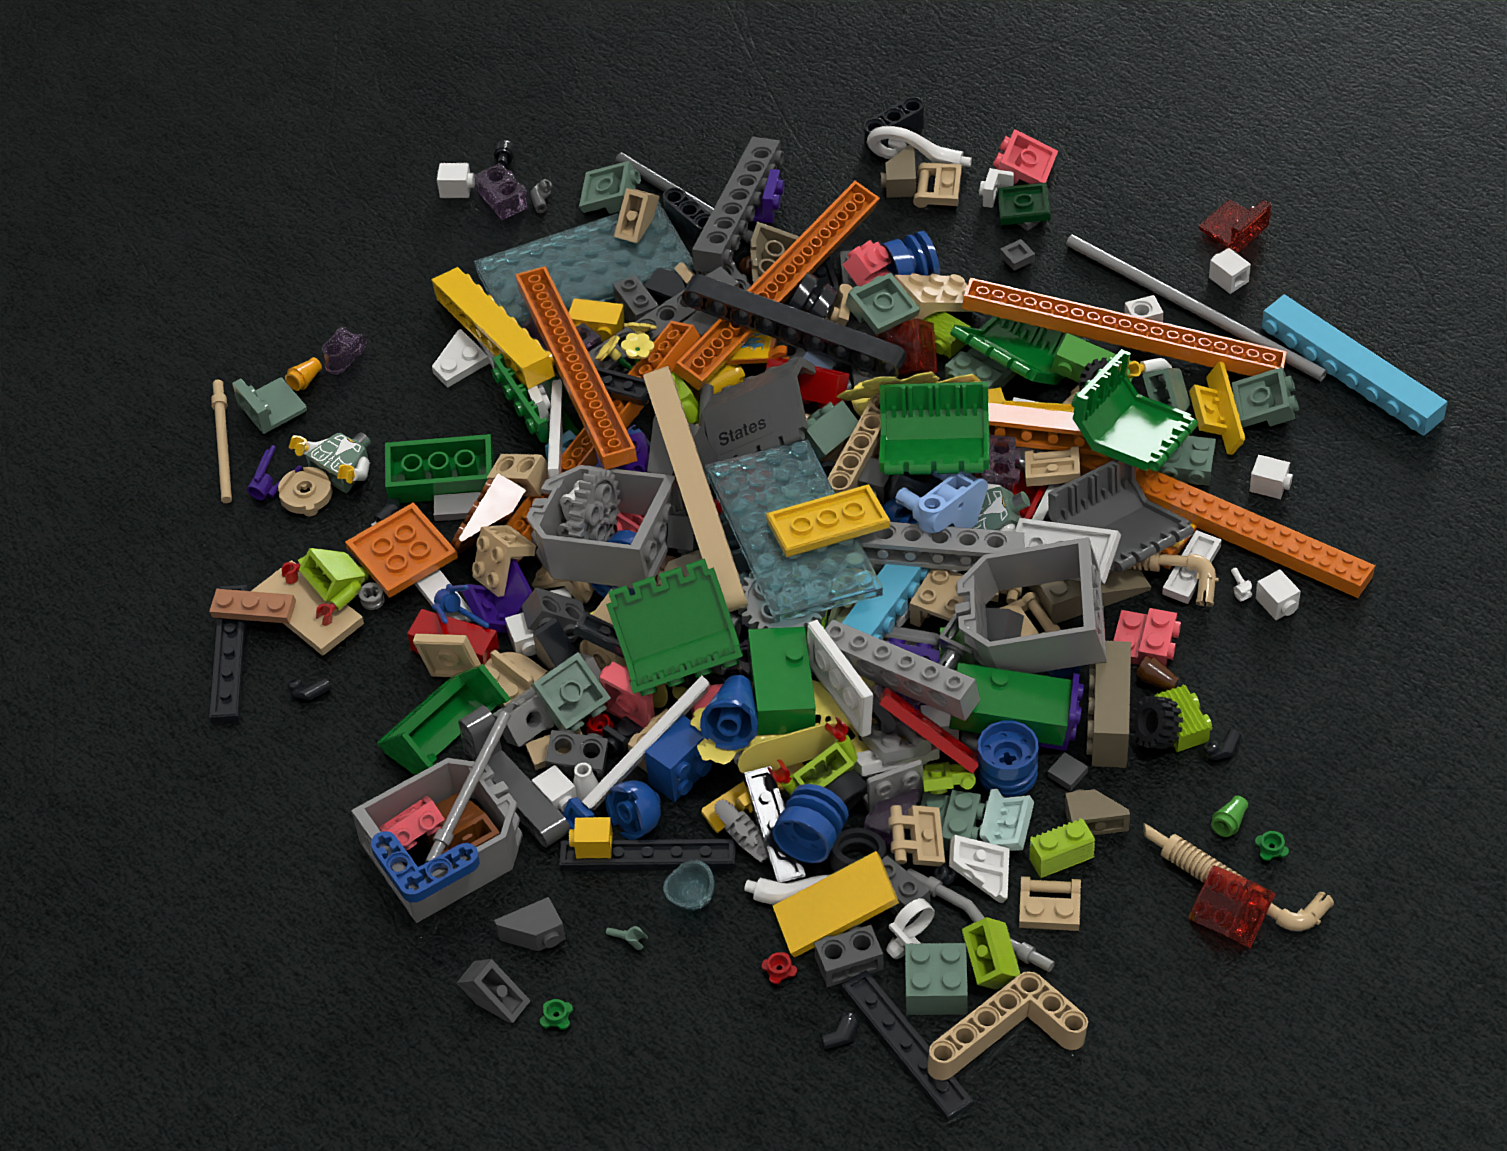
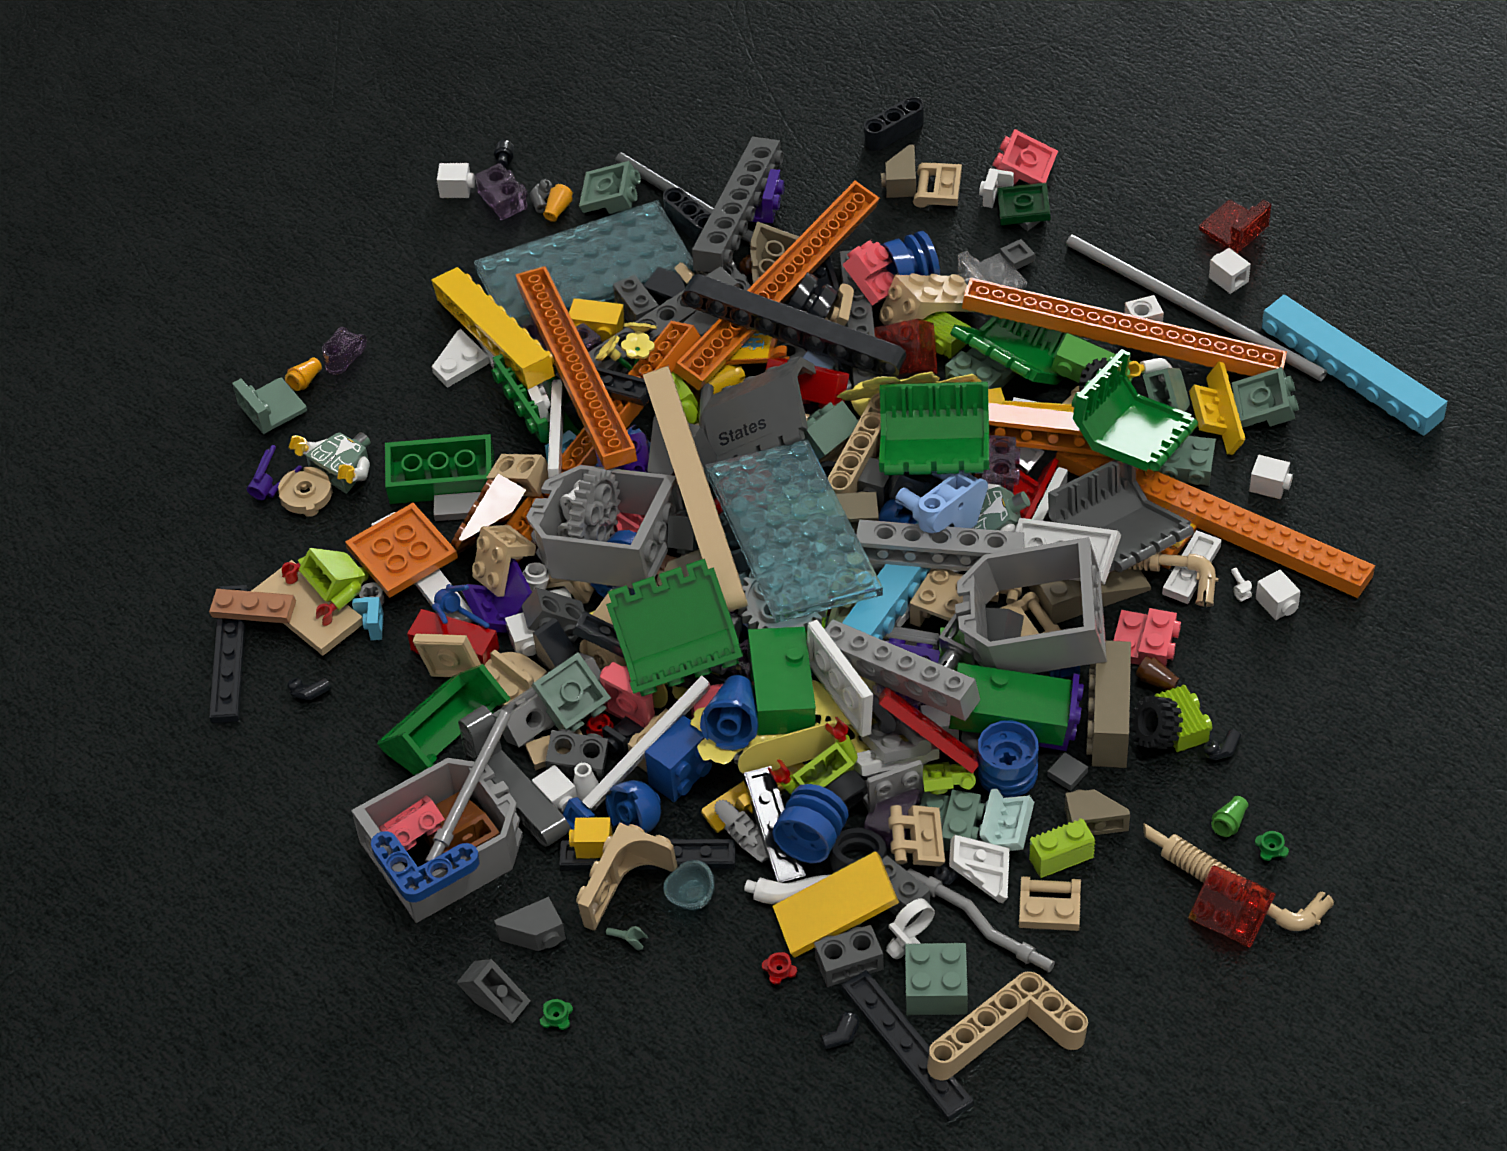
tan bar [211,380,232,503] -> none
black arm [374,498,401,523] -> none
tan slope [614,188,659,243] -> none
yellow tile [766,484,890,557] -> none
sand green plate [846,272,920,335] -> none
white plant [867,126,972,167] -> none
lime brick [962,917,1020,990] -> none
tan plate [1025,446,1081,486] -> none
none -> medium azure bracket [352,597,384,640]
none -> white cone [523,562,550,592]
none -> light orange cone [543,184,573,222]
none -> tan bracket [576,823,677,931]
none -> clear bracket [958,251,1027,290]

